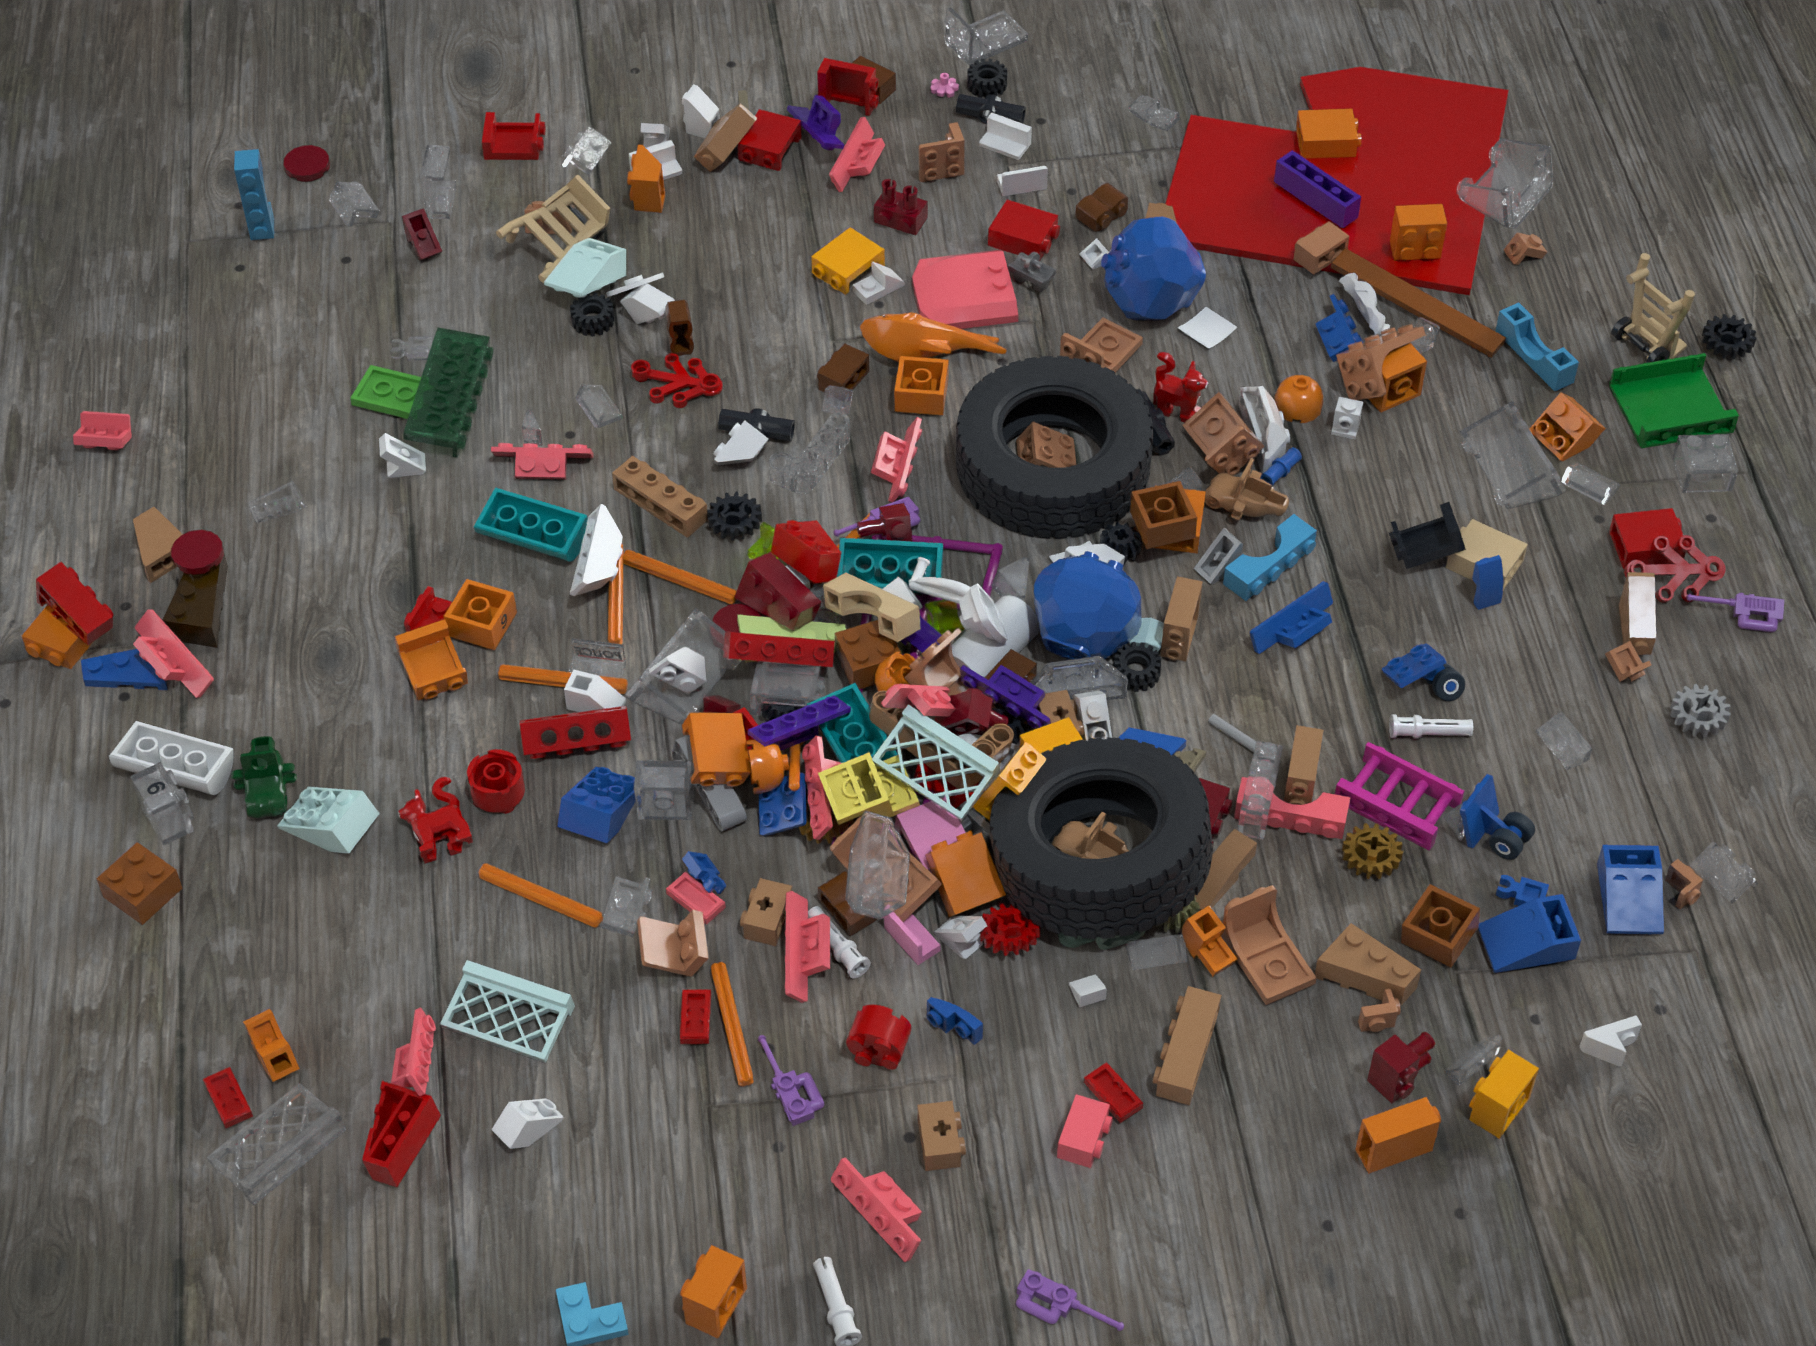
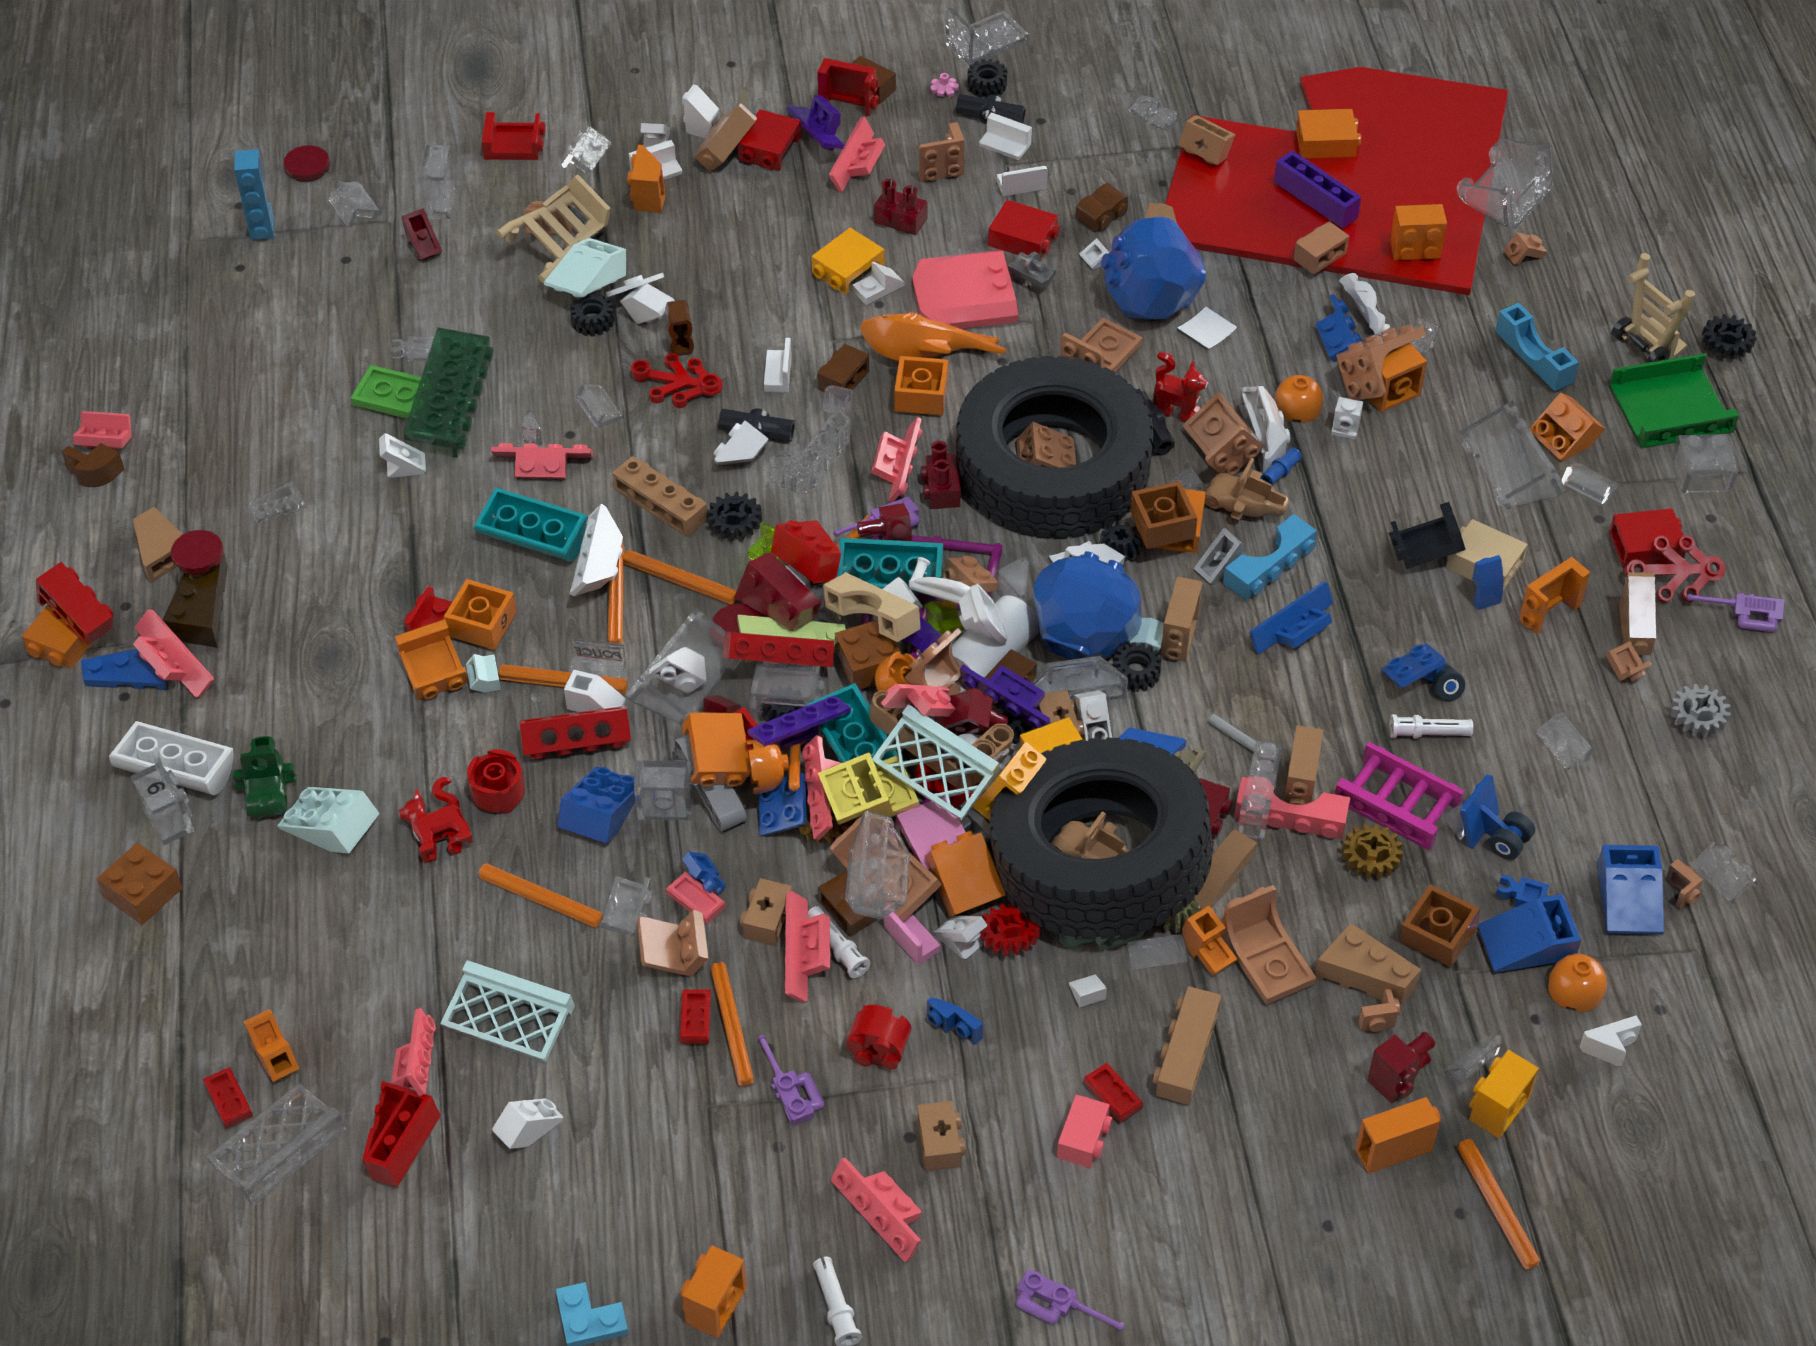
dark orange tile [1331,248,1506,358] -> none
none -> reddish brown brick [62,443,125,487]
none -> light aqua piece [466,654,501,693]
none -> white panel [764,338,791,392]
none -> dark red brick [921,441,961,509]
none -> nougat bracket [942,556,999,592]
none -> medium nougat brick [1178,115,1235,165]
none -> orange axle [1458,1138,1540,1270]
none -> orange panel [1519,557,1590,634]
none -> orange cylinder [1548,953,1607,1012]

